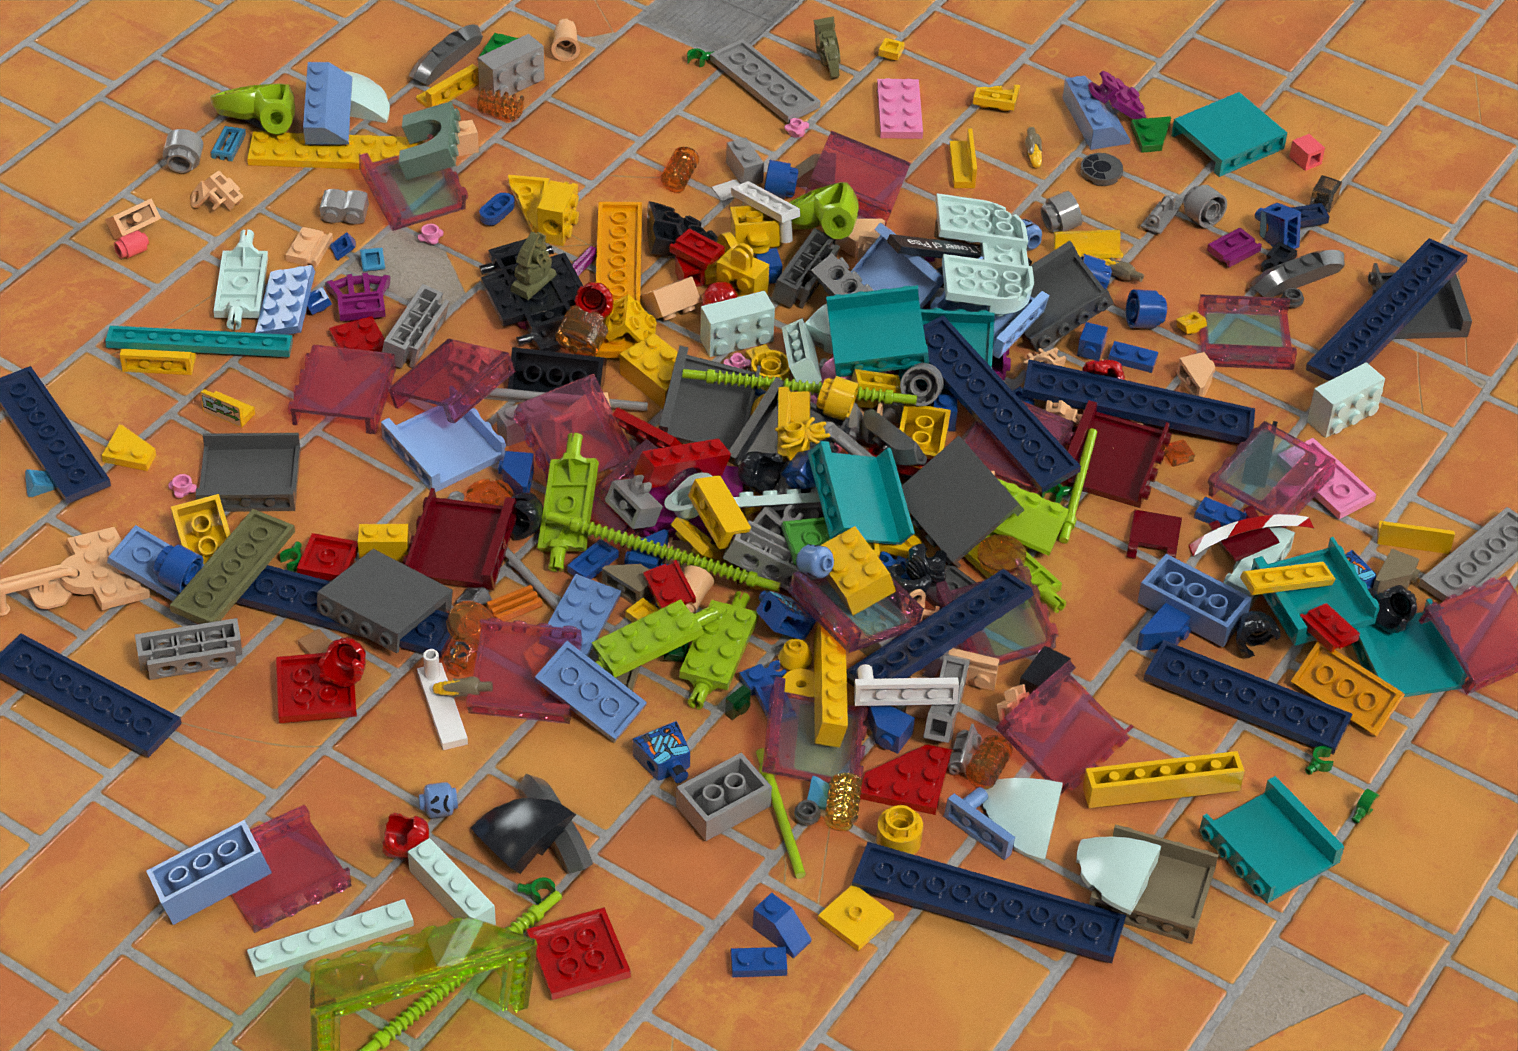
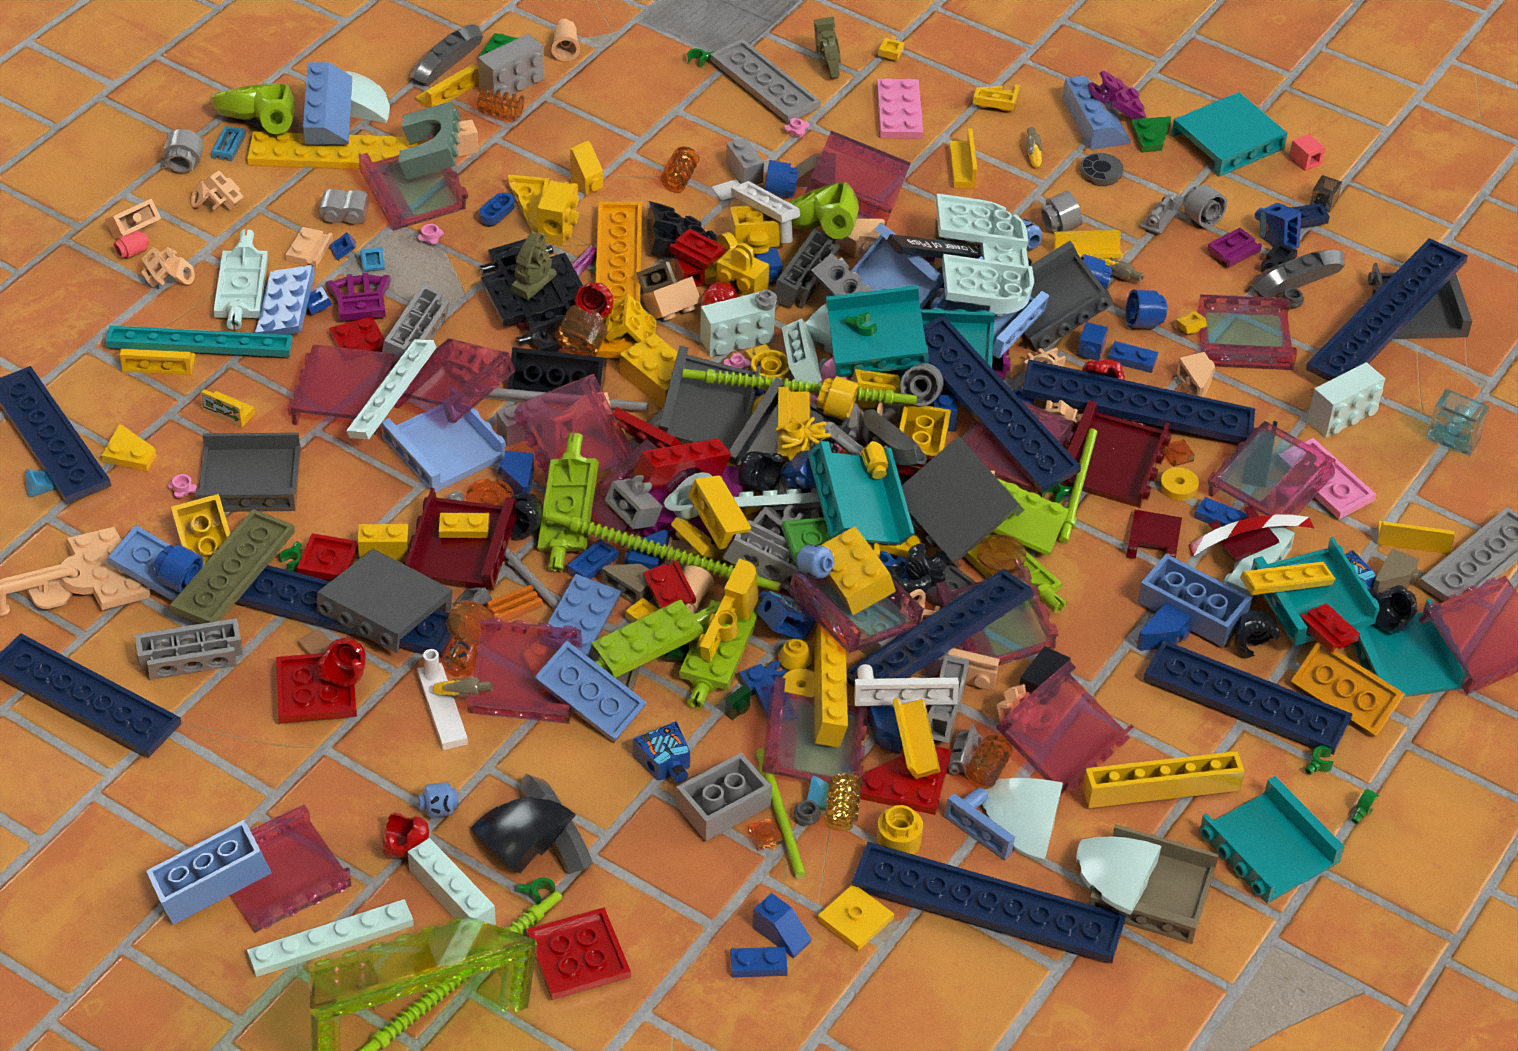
none -> light nougat piece [141,247,195,288]
none -> light aqua plate [347,339,437,440]
none -> yellow plate [439,513,490,538]
none -> yellow slope [570,141,603,195]
none -> dark tan slope [636,260,677,294]
none -> yellow plate [698,559,758,662]
none -> clear orange plate [748,818,783,851]
none -> light grey plate [755,290,777,311]
none -> green piece [845,313,877,336]
none -> yellow arm [860,441,888,479]
none -> yellow panel [893,698,941,779]
none -> yellow piece [1160,467,1199,501]
none -> clear light blue brick [1427,389,1490,456]

